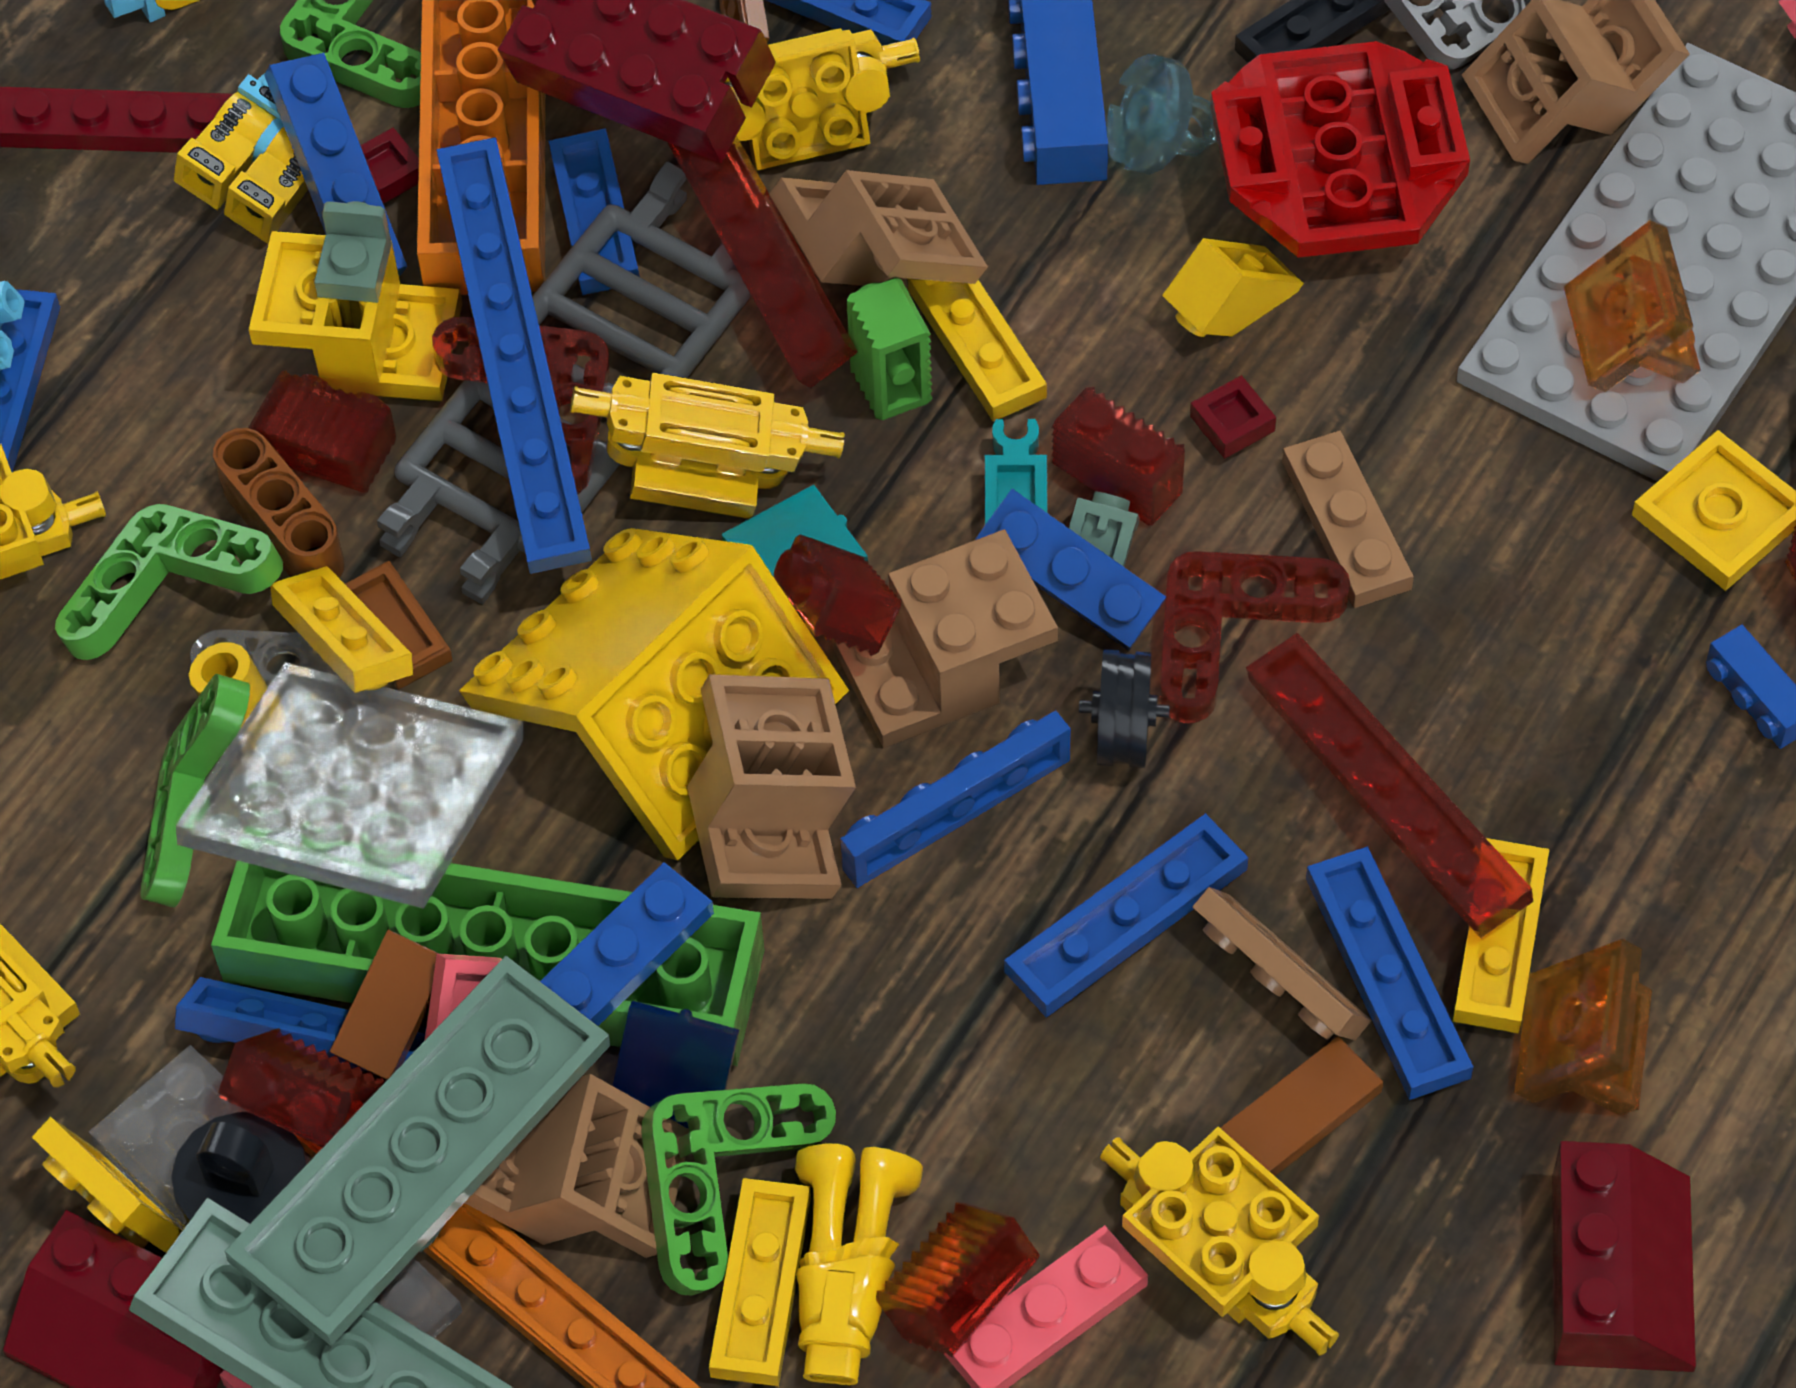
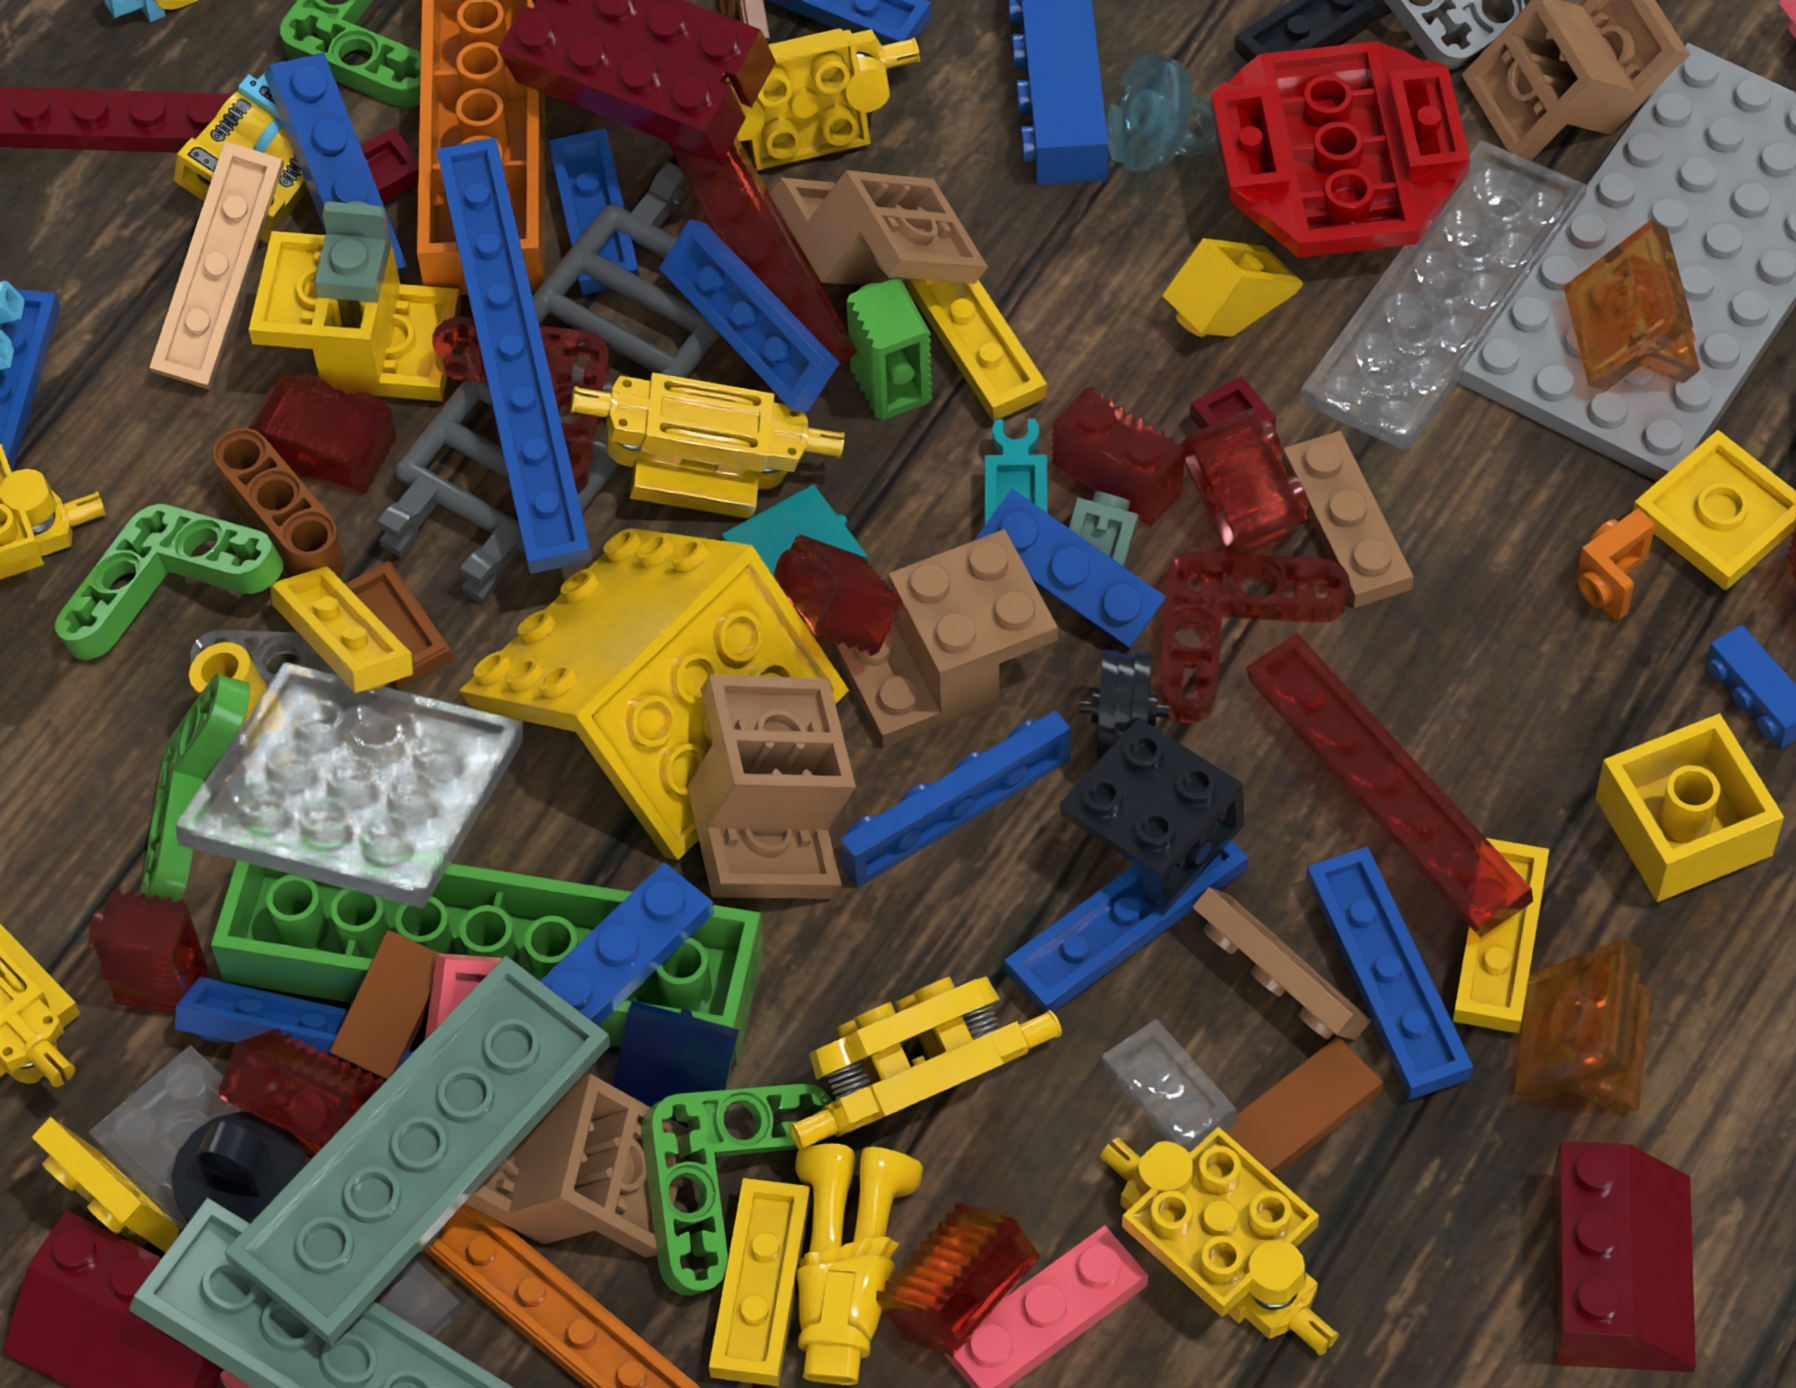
none -> clear red brick [89,888,208,1014]
none -> light nougat plate [149,141,284,390]
none -> blue plate [659,219,839,413]
none -> yellow piece [789,976,1062,1150]
none -> black bracket [1060,720,1245,915]
none -> clear plate [1102,1019,1238,1153]
none -> clear red brick [1178,408,1309,560]
none -> clear plate [1301,140,1586,452]
none -> orange bracket [1575,508,1656,621]
none -> yellow brick [1595,713,1784,902]

